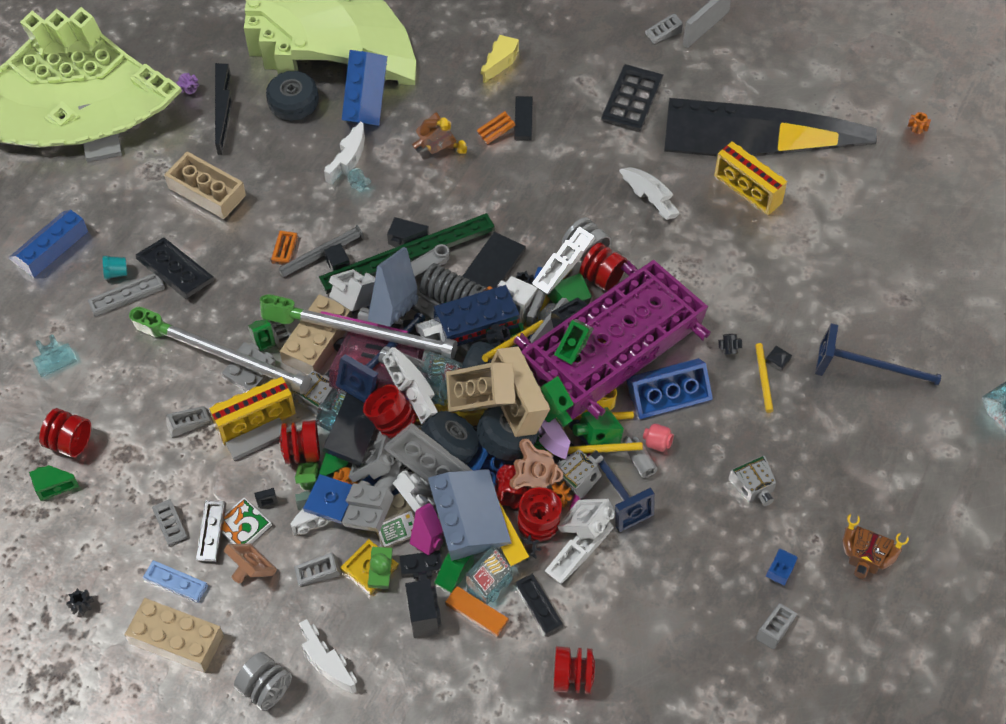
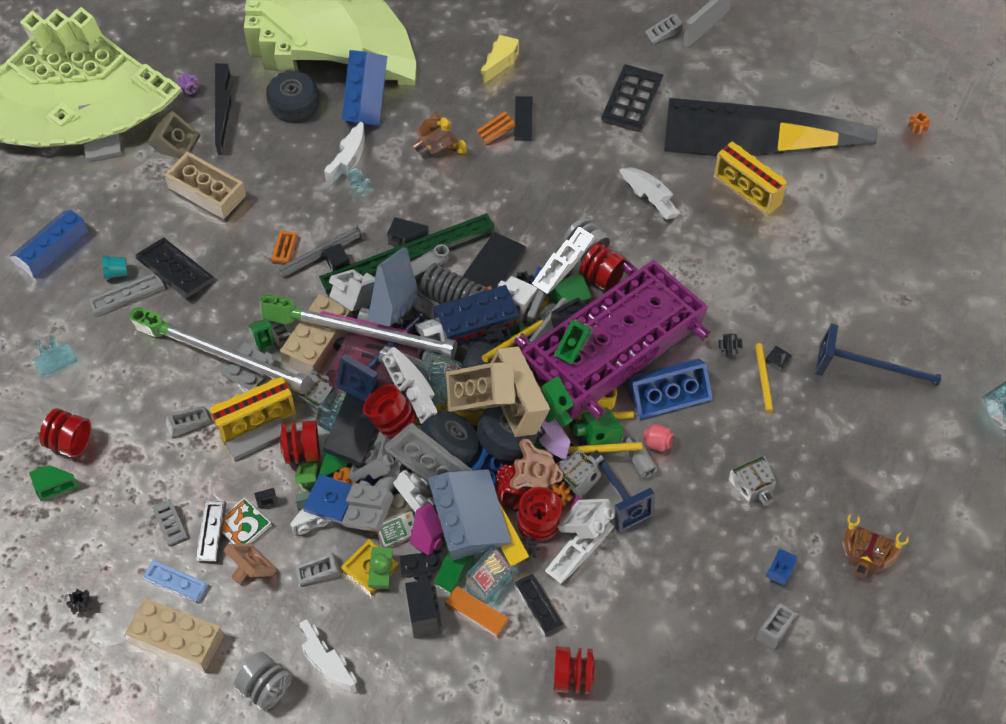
none -> dark tan slope [147,111,199,159]

